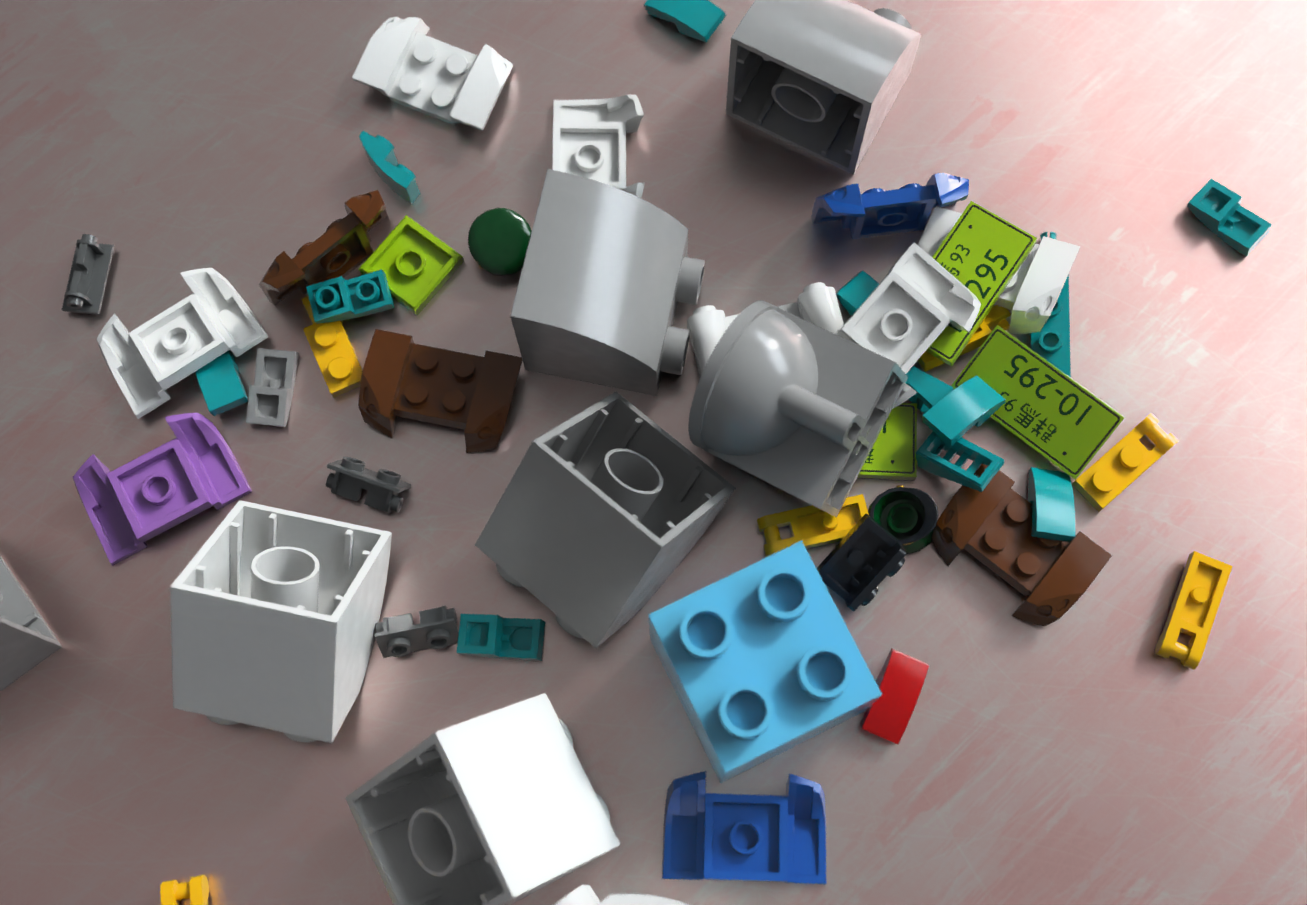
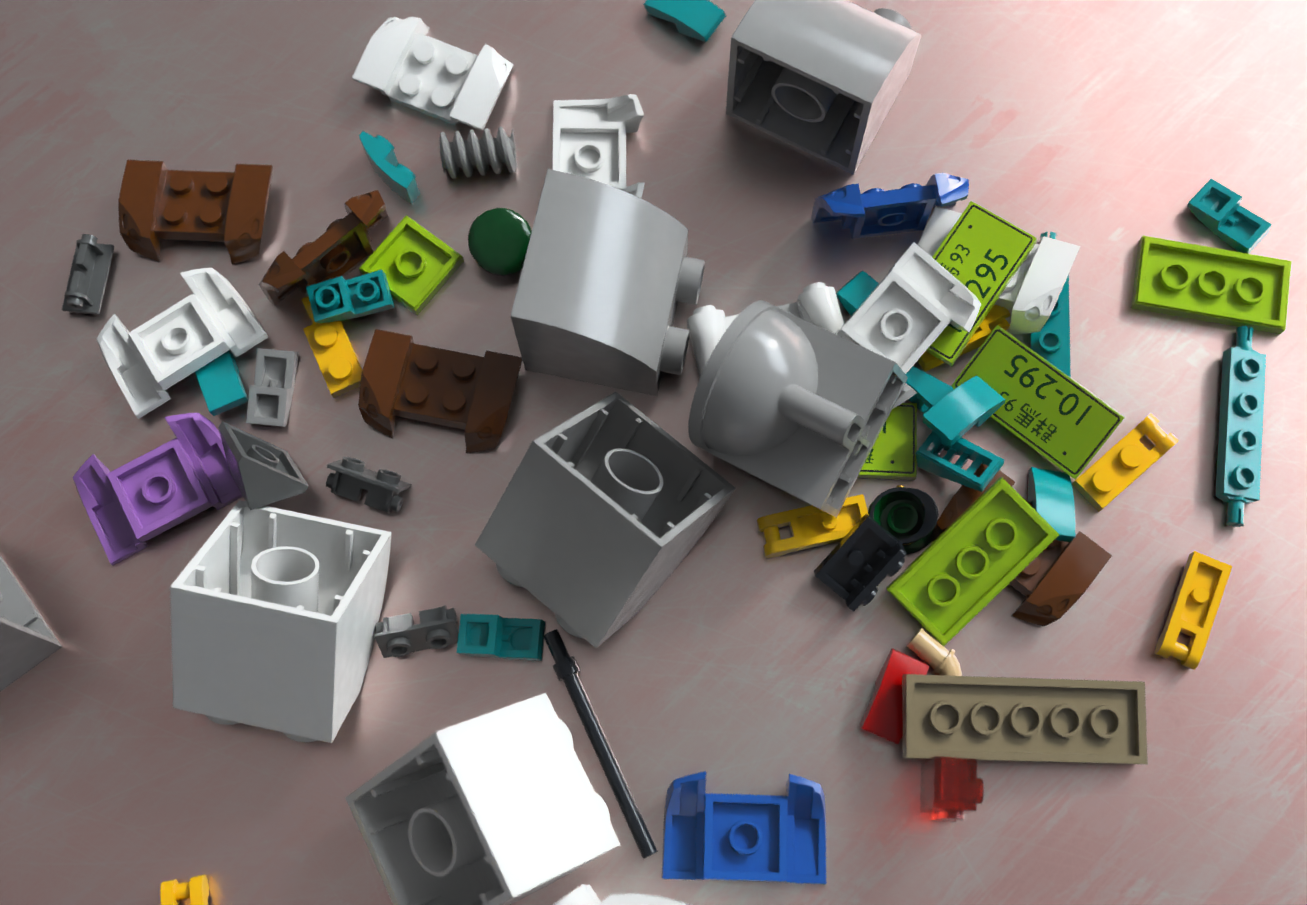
medium azure piece [648,541,882,784] -> none
none -> reddish brown piece [118,160,273,265]
none -> dark grey slope [218,421,309,510]
none -> light grey piece [439,127,517,178]
none -> black bar [543,629,658,859]
none -> lime tile [886,477,1060,647]
none -> dark tan plate [902,674,1147,764]
none -> tan piece [906,628,962,676]
none -> clear red brick [920,756,984,822]
none -> lime tile [1131,236,1292,334]
none -> teal plate [1216,326,1266,527]

